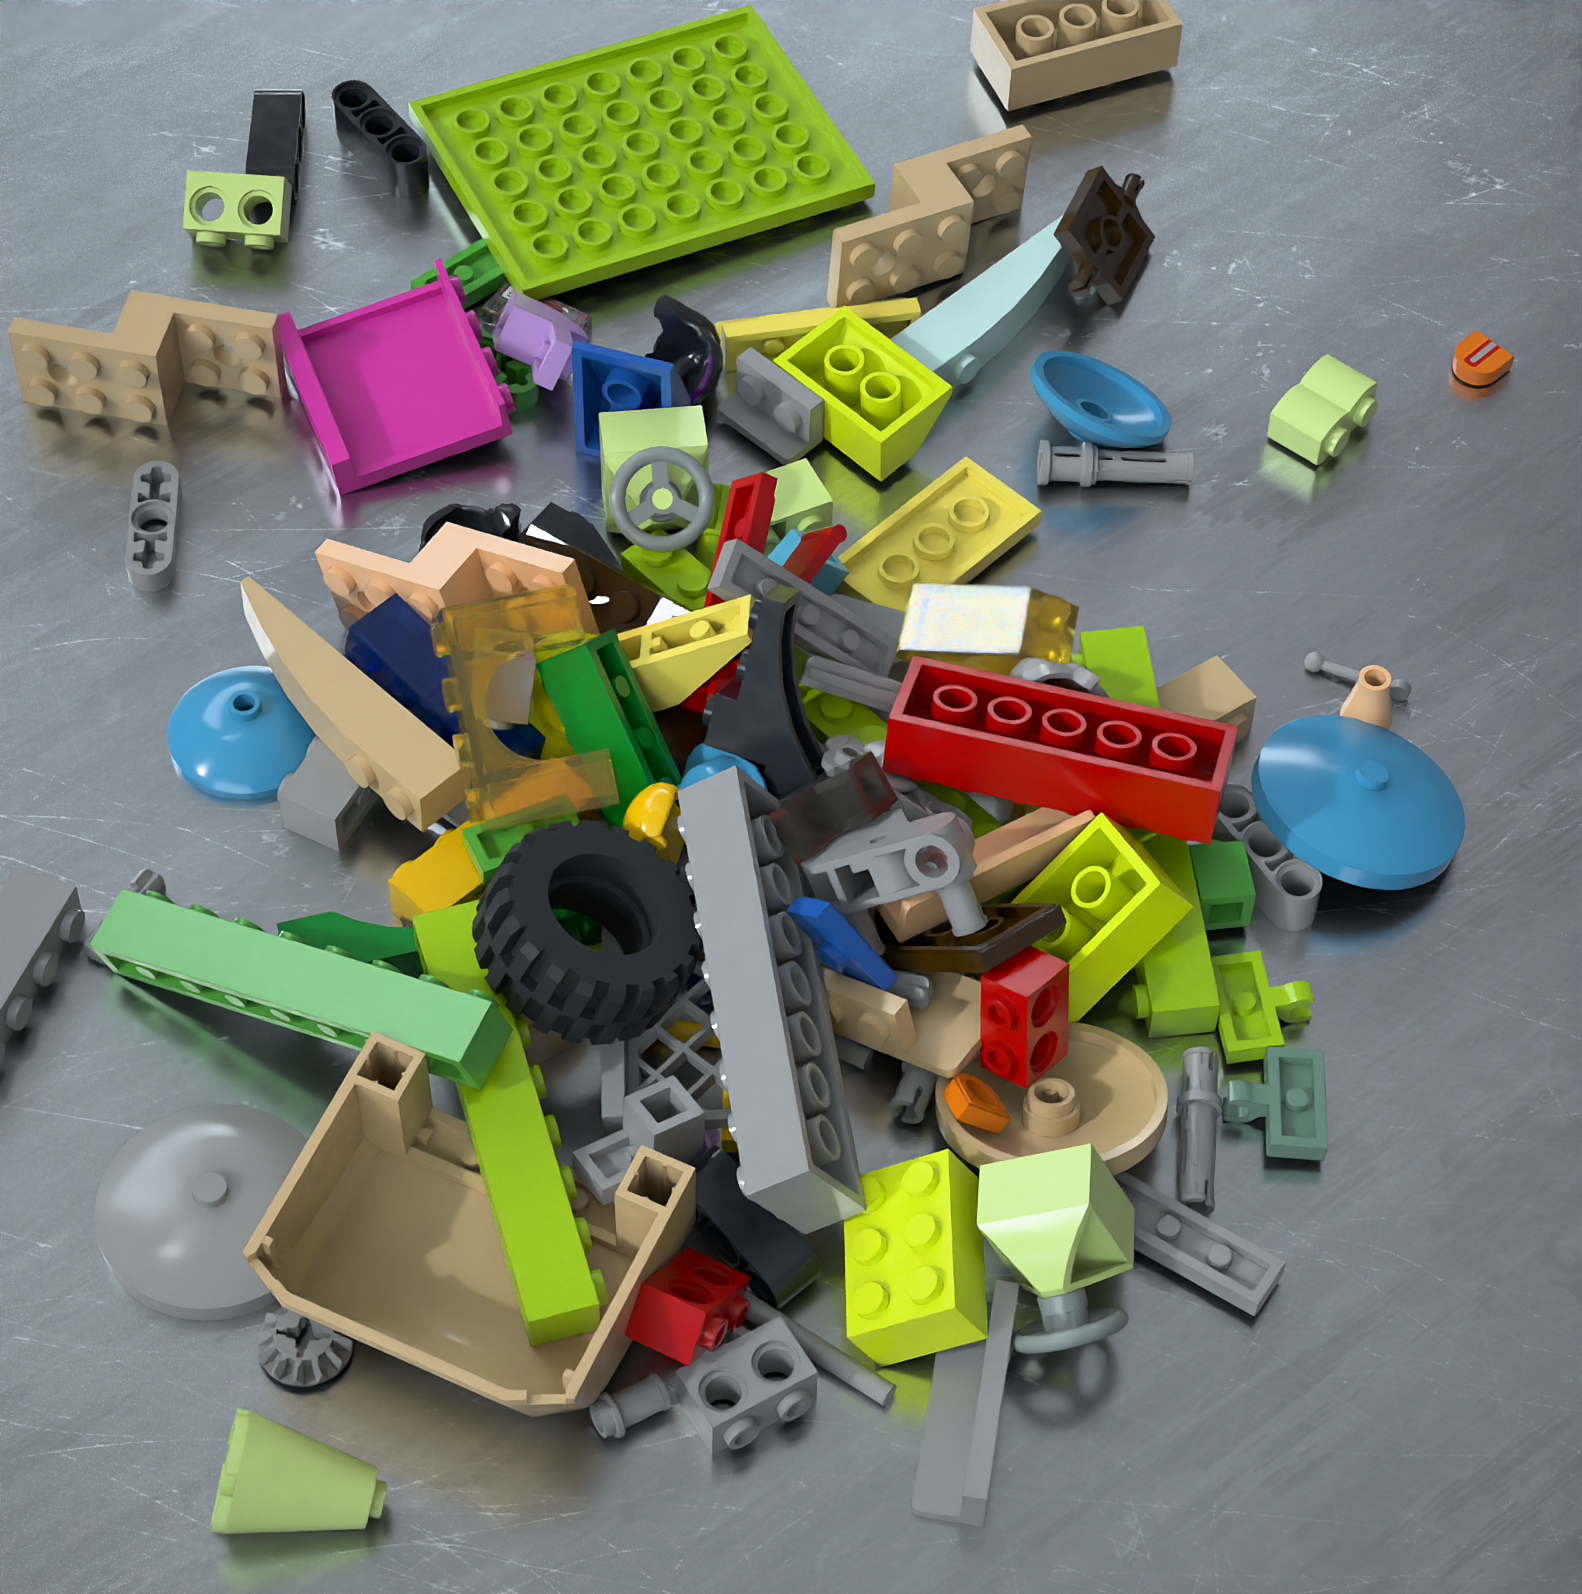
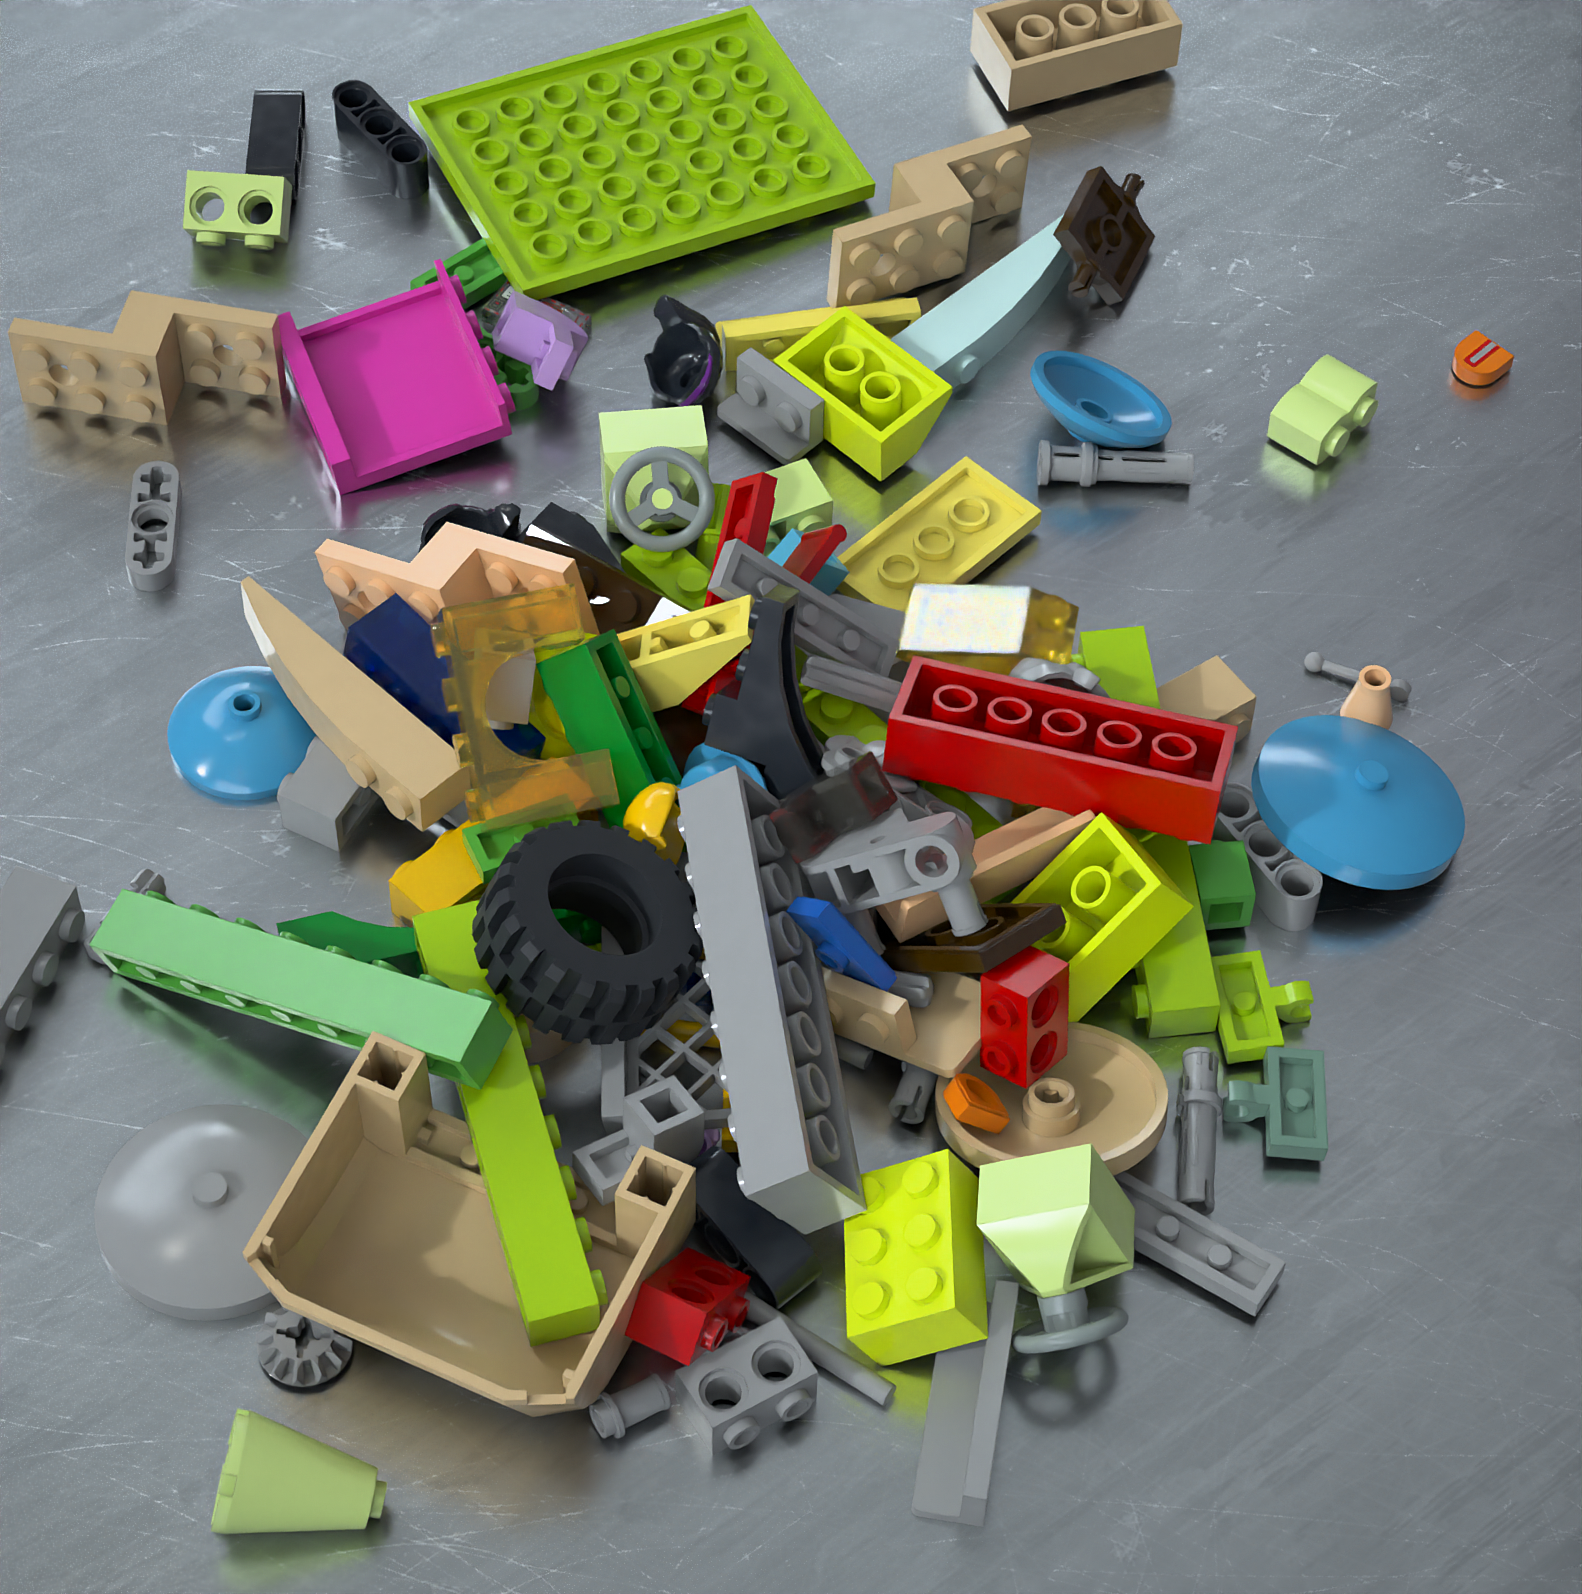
blue slope [572,340,690,458] -> none

